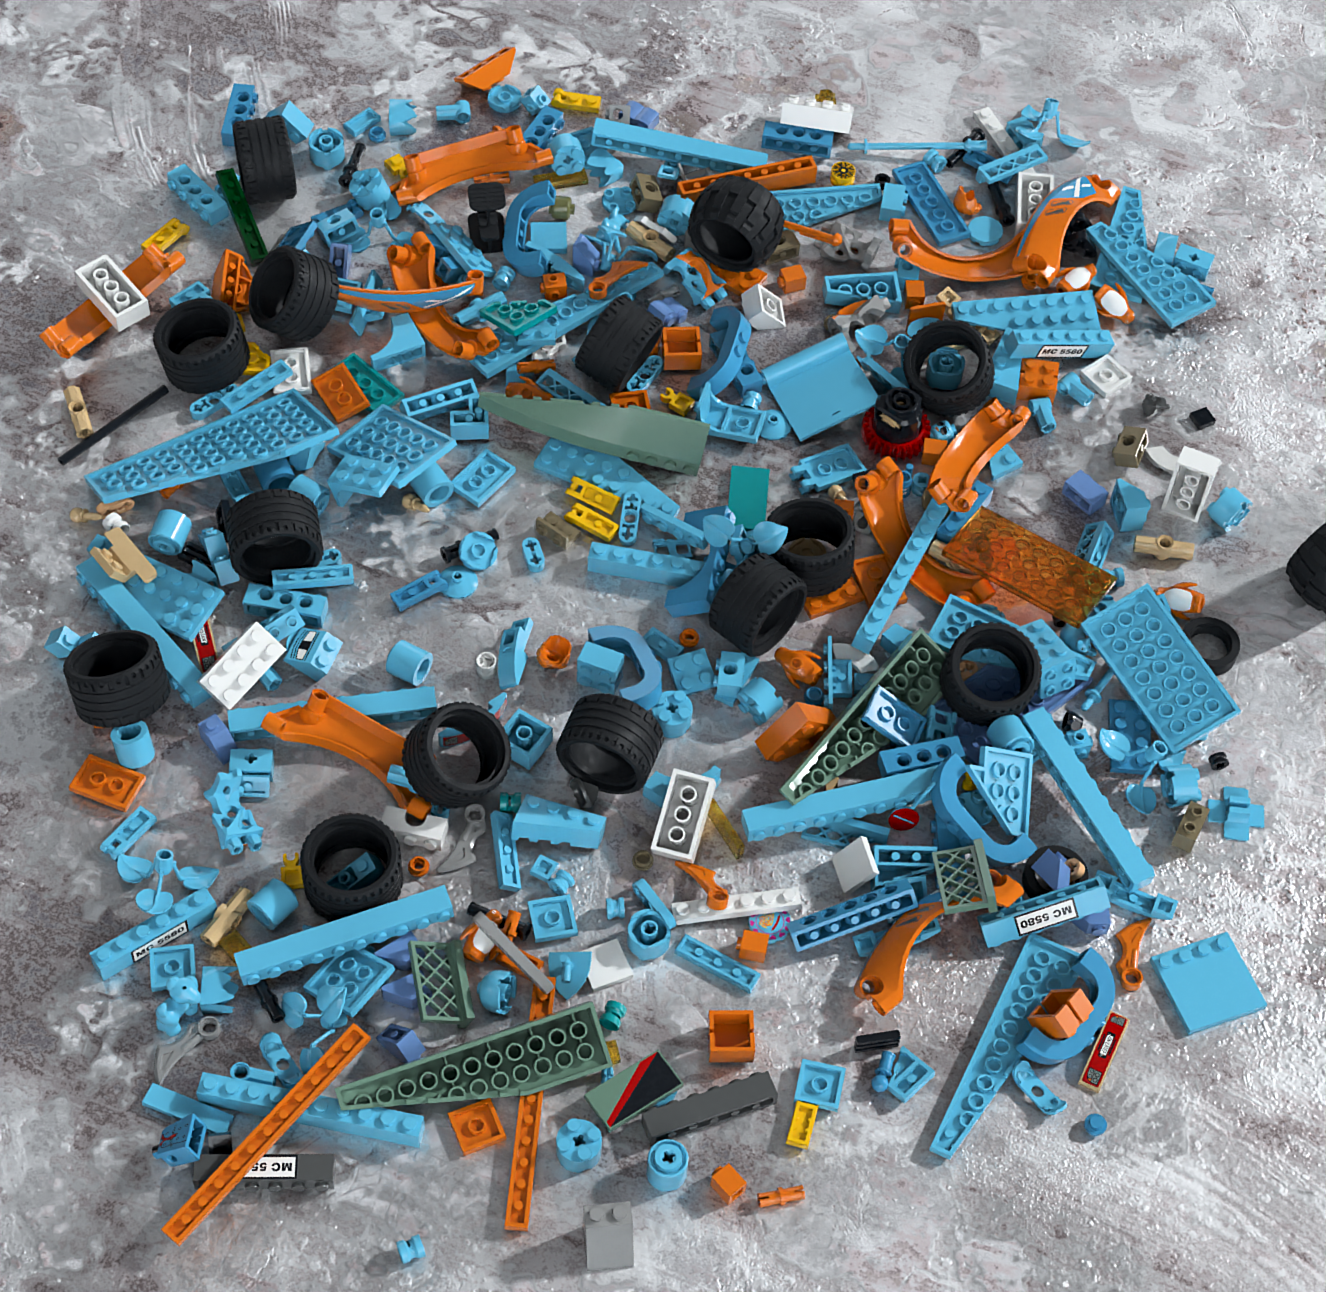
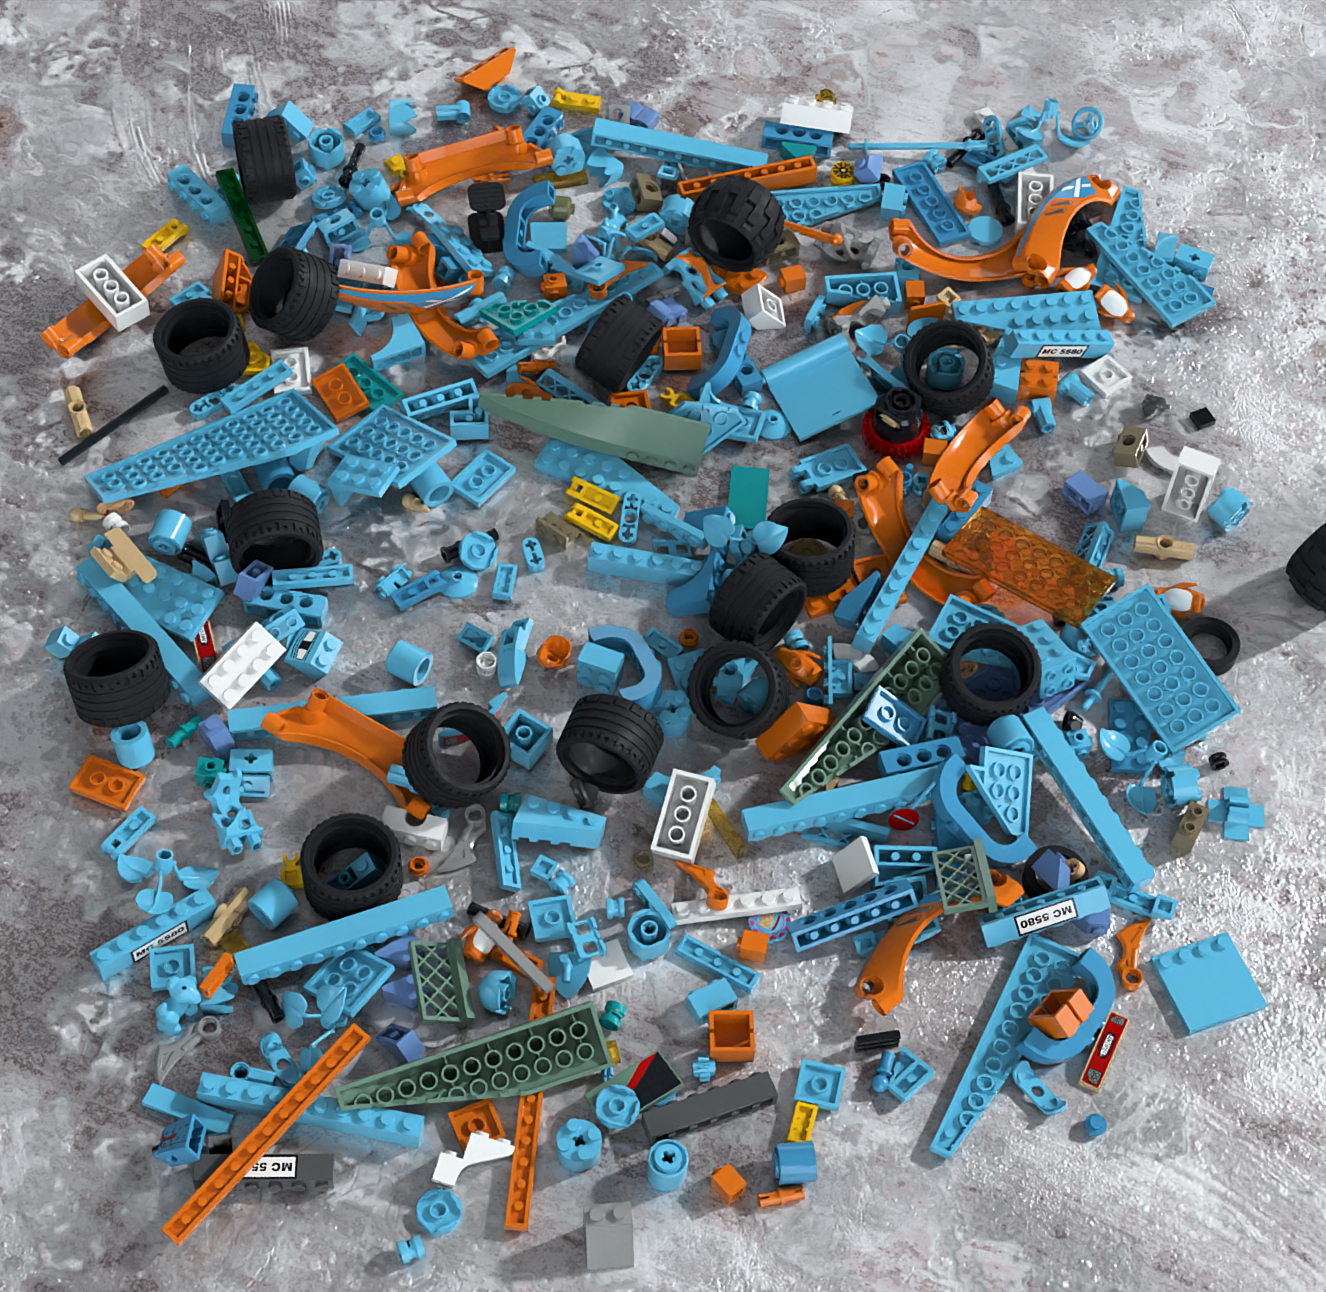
none -> teal pin [165,713,203,749]
none -> teal brick [194,757,228,789]
none -> orange tile [199,952,235,1000]
none -> medium blue slope [233,560,273,602]
none -> medium azure brick [293,157,317,191]
none -> medium azure tile [311,185,347,210]
none -> white arch [337,259,398,288]
none -> medium azure hinge [372,562,413,599]
none -> medium azure tile [416,1188,462,1235]
none -> white arch [431,1130,515,1188]
none -> medium azure slope [457,622,495,653]
none -> medium azure plate [491,563,518,601]
none -> medium azure piece [564,916,607,963]
none -> medium azure plate [574,256,626,286]
none -> medium azure tile [594,1084,640,1130]
none -> medium azure plate [625,212,665,243]
none -> medium azure plate [668,401,747,455]
none -> medium azure brick [686,977,738,1027]
none -> black tyre [687,640,791,740]
none -> medium azure gear [692,1053,716,1082]
none -> dark azure piece [772,1141,817,1185]
none -> teal slope [780,141,817,161]
none -> medium azure wheel [783,629,810,651]
none -> medium azure plate [804,294,827,333]
none -> dark azure slope [833,571,883,631]
none -> medium blue slope [853,154,883,184]
none -> medium azure beam [983,115,1006,159]
none -> medium azure piece [1071,106,1104,141]

